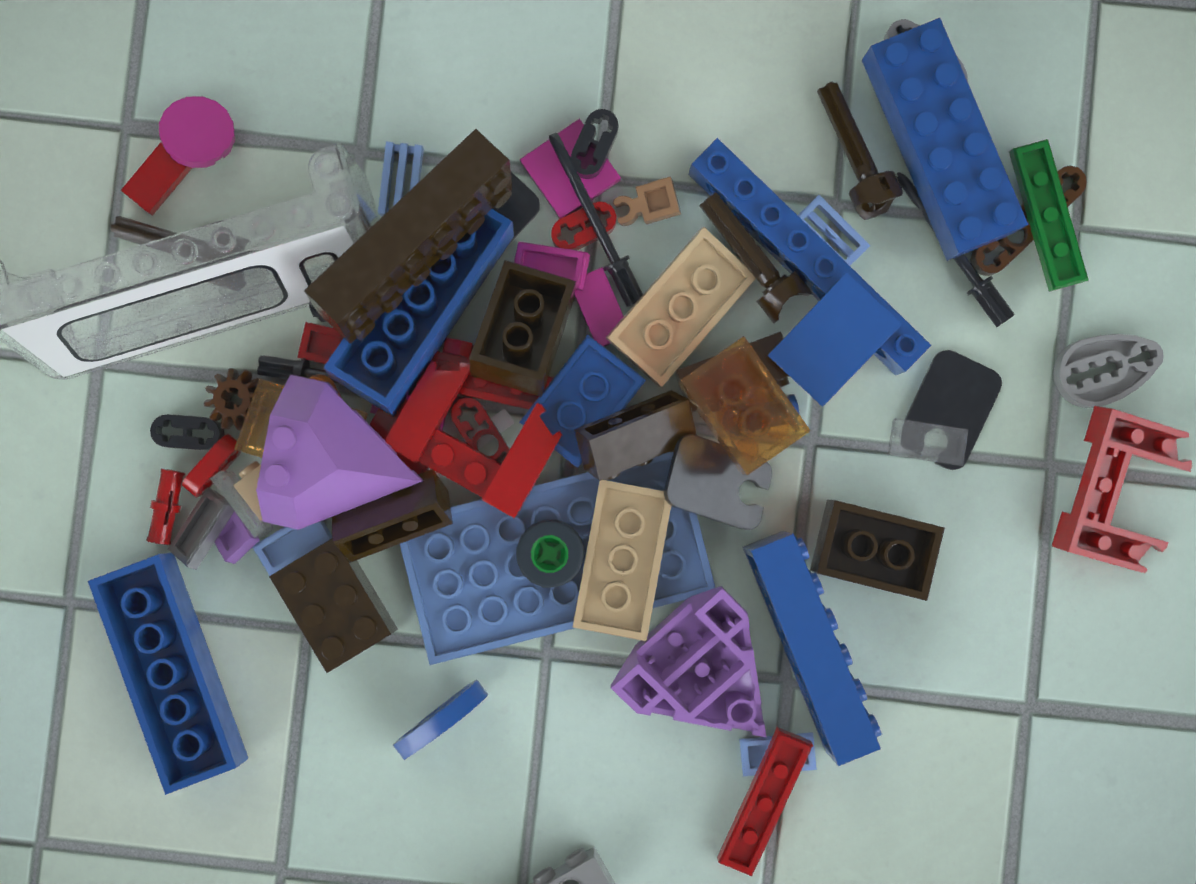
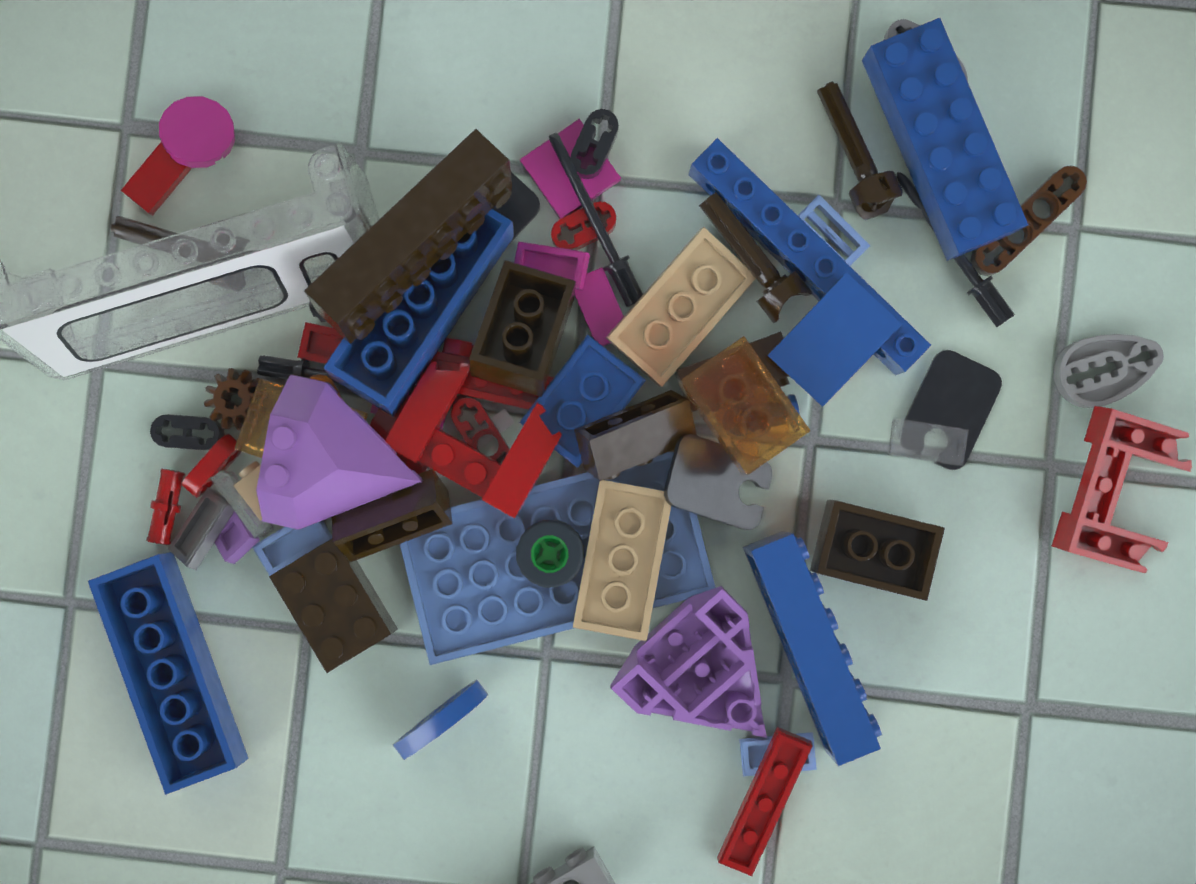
light blue tile [378,141,424,216] -> none
medium nougat plate [613,176,681,226] -> none
green tile [1009,139,1089,292] -> none

